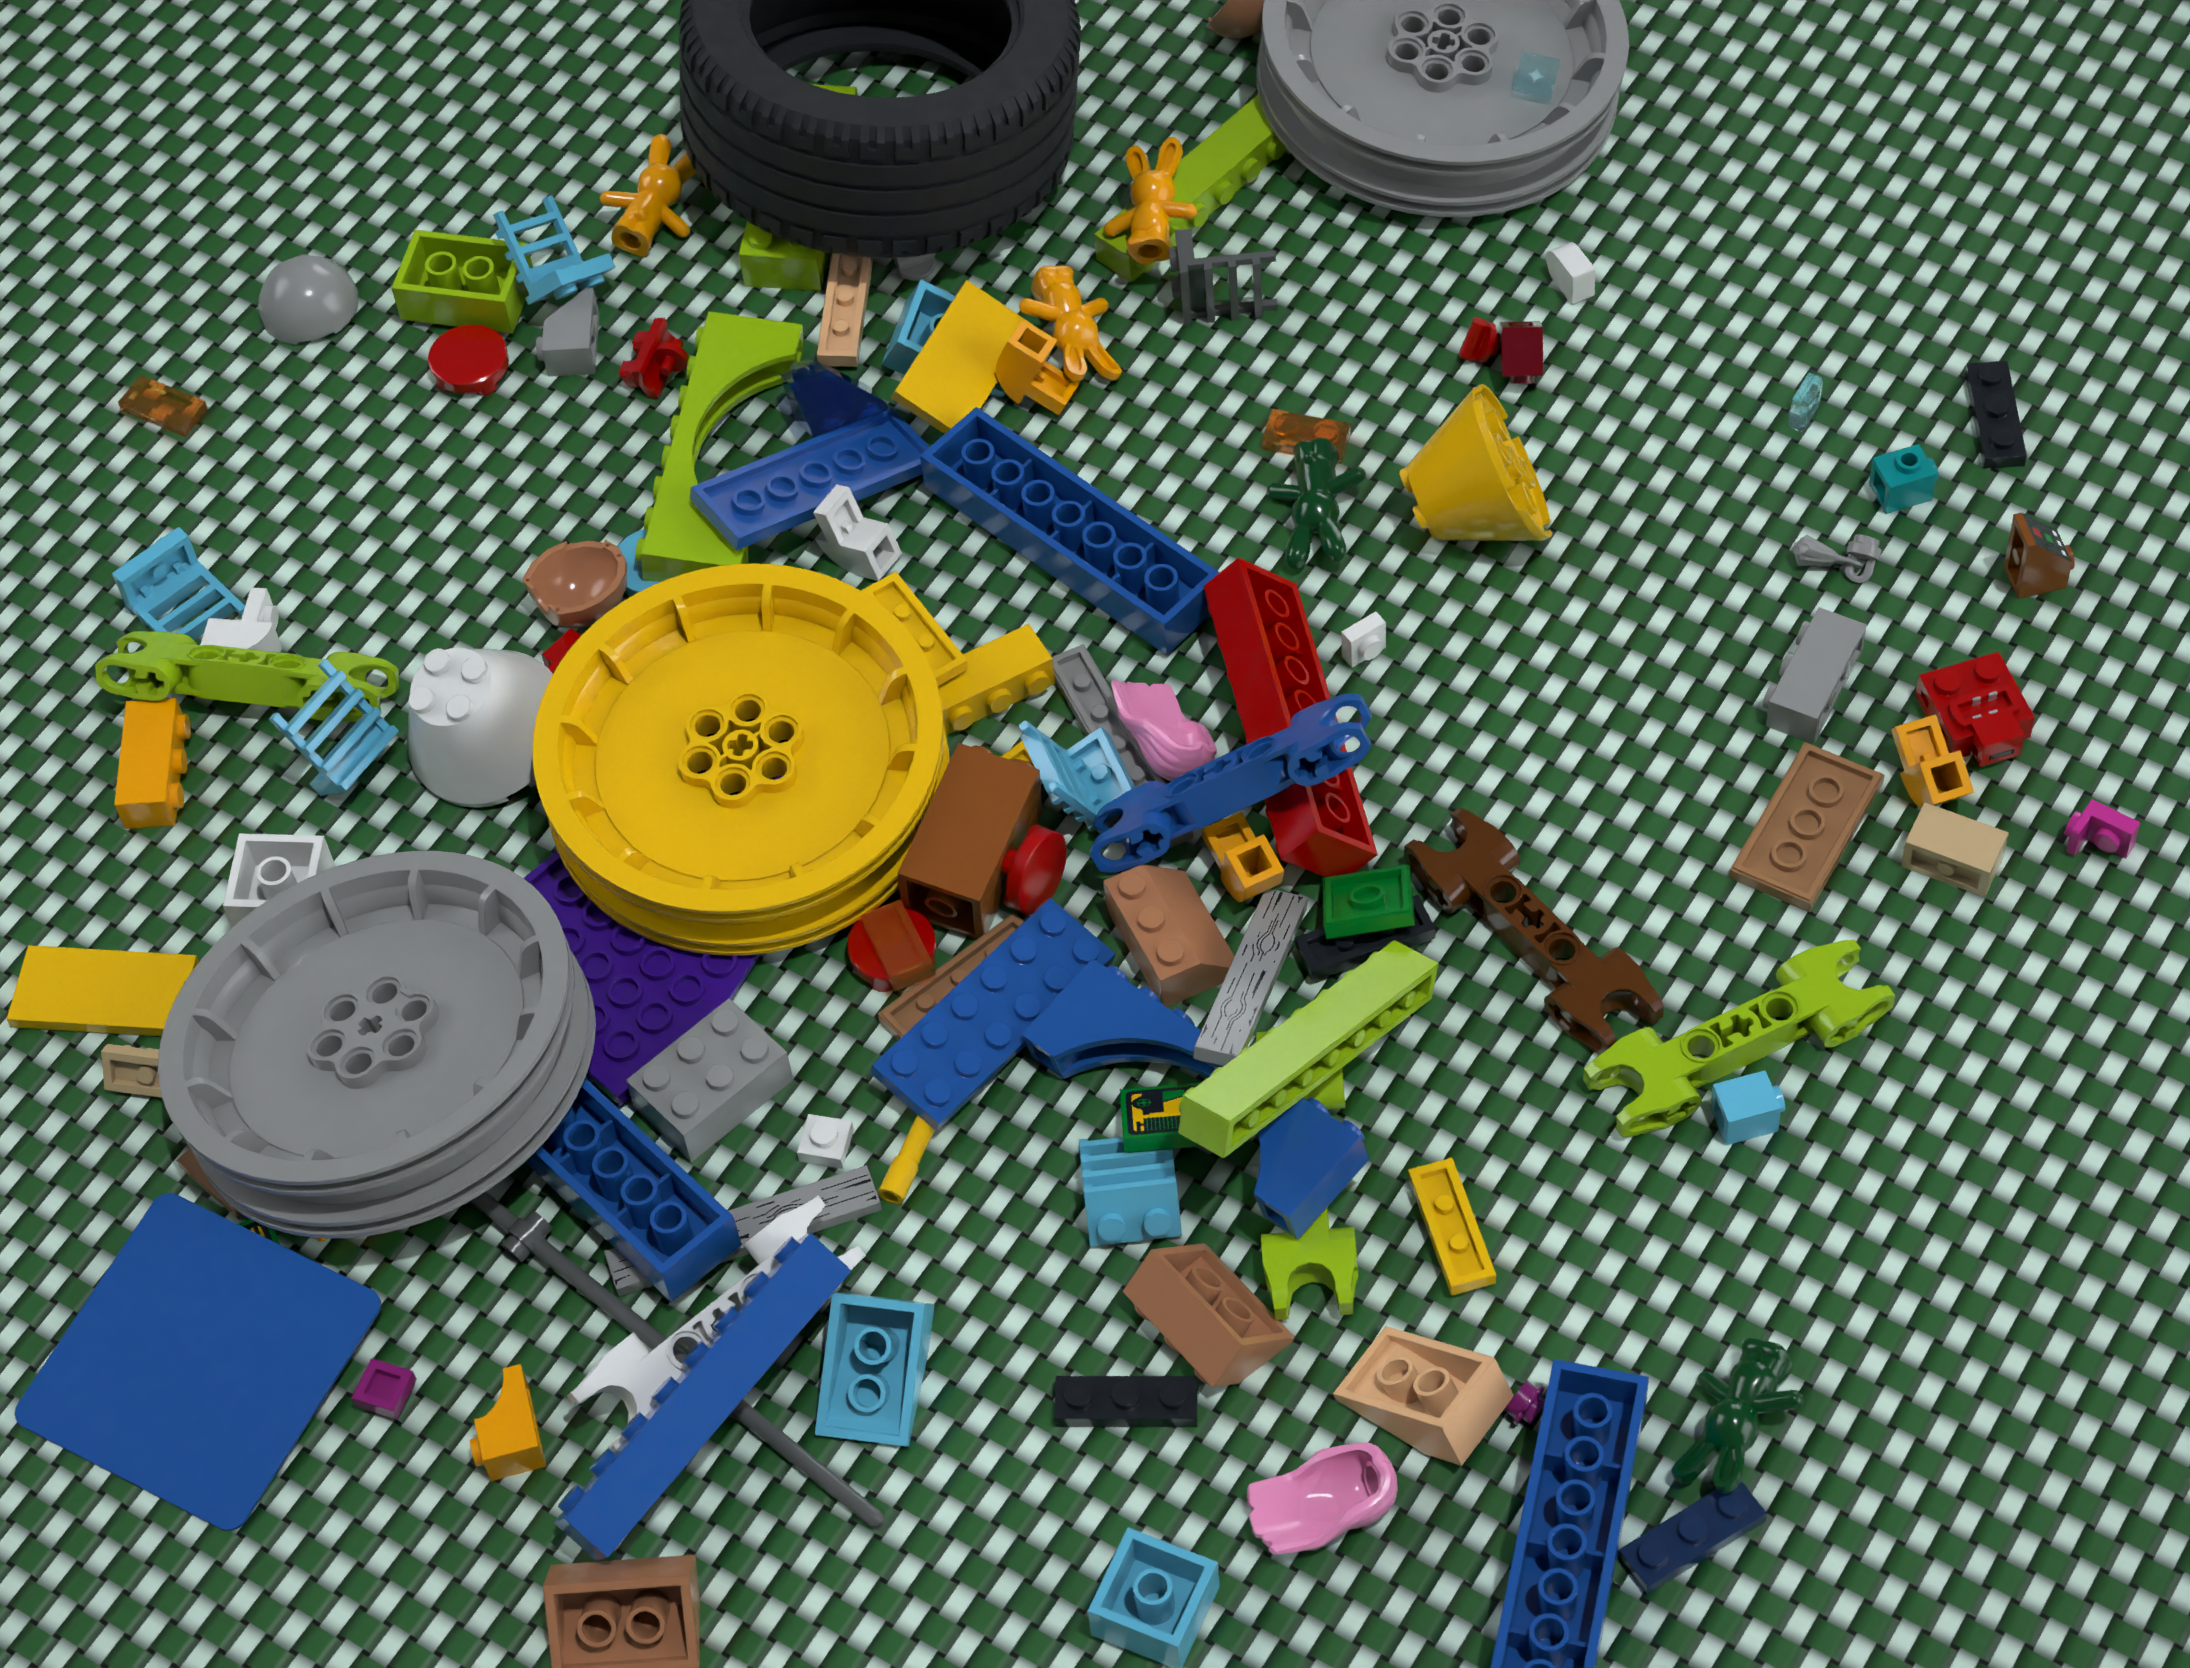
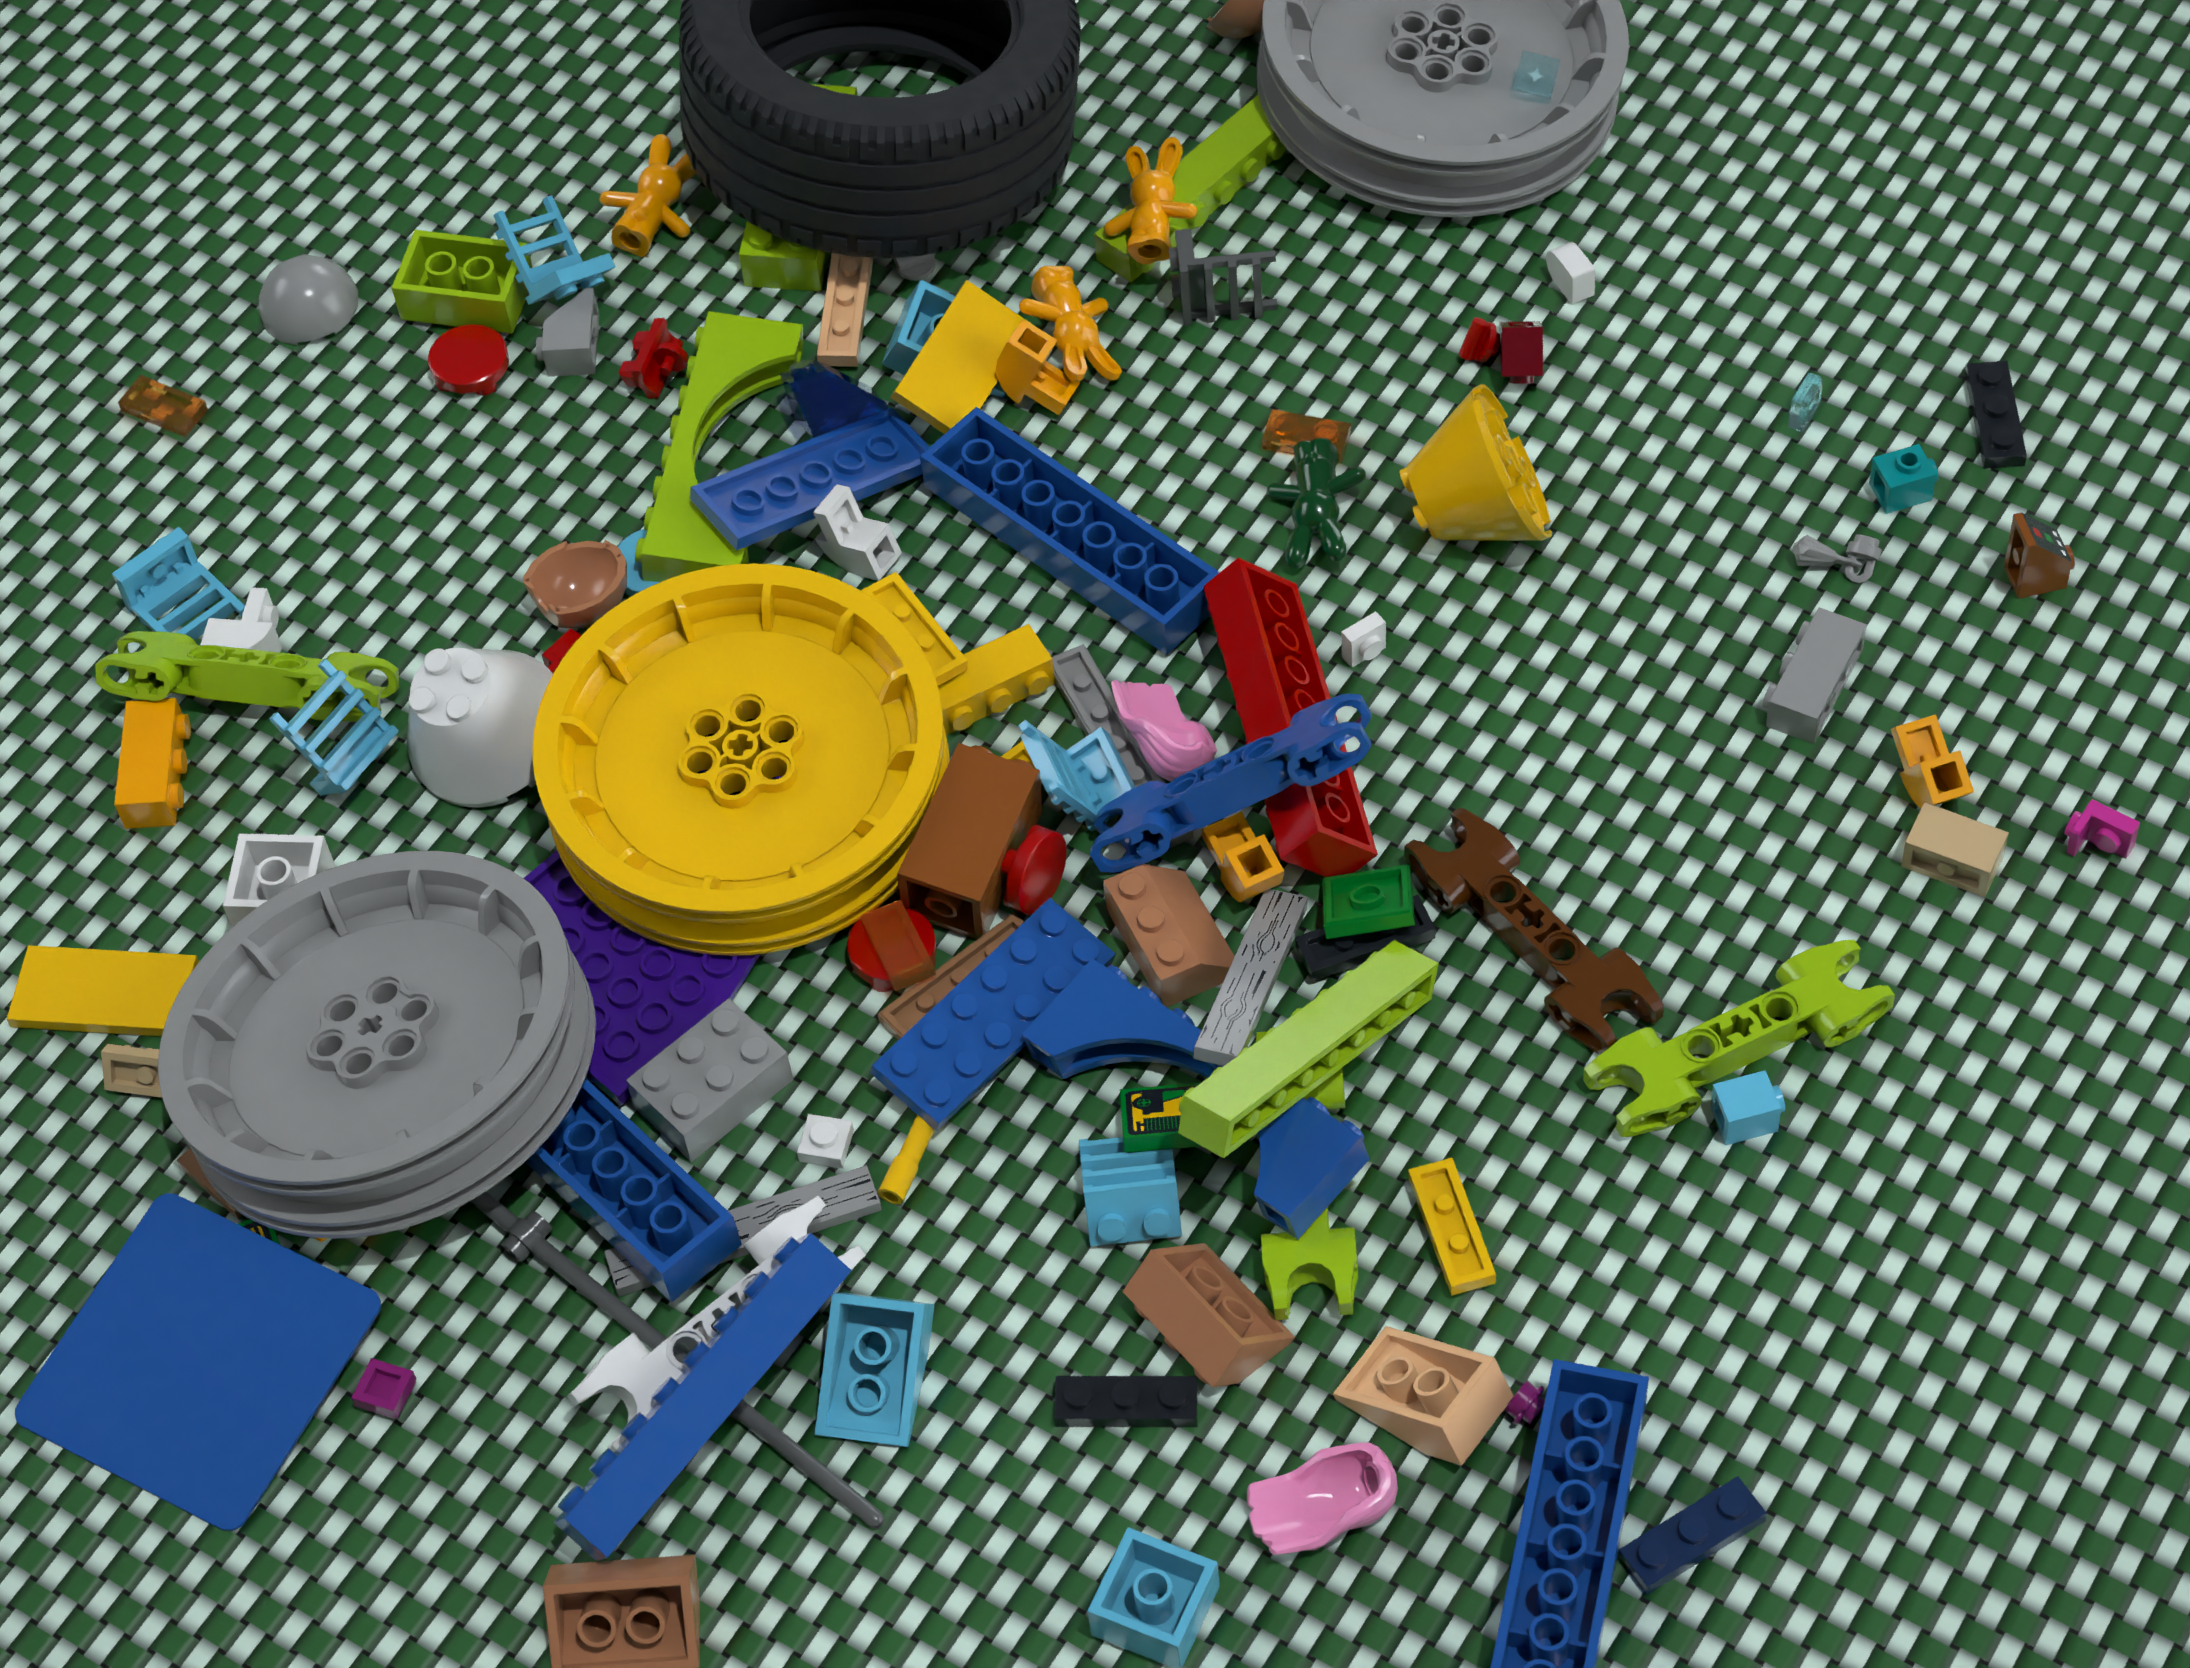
light orange arch [470,1364,546,1481] -> none
dark green animal [1671,1338,1803,1494] -> none
medium nougat tile [1729,742,1885,912] -> none
red piece [1915,651,2035,767] -> none

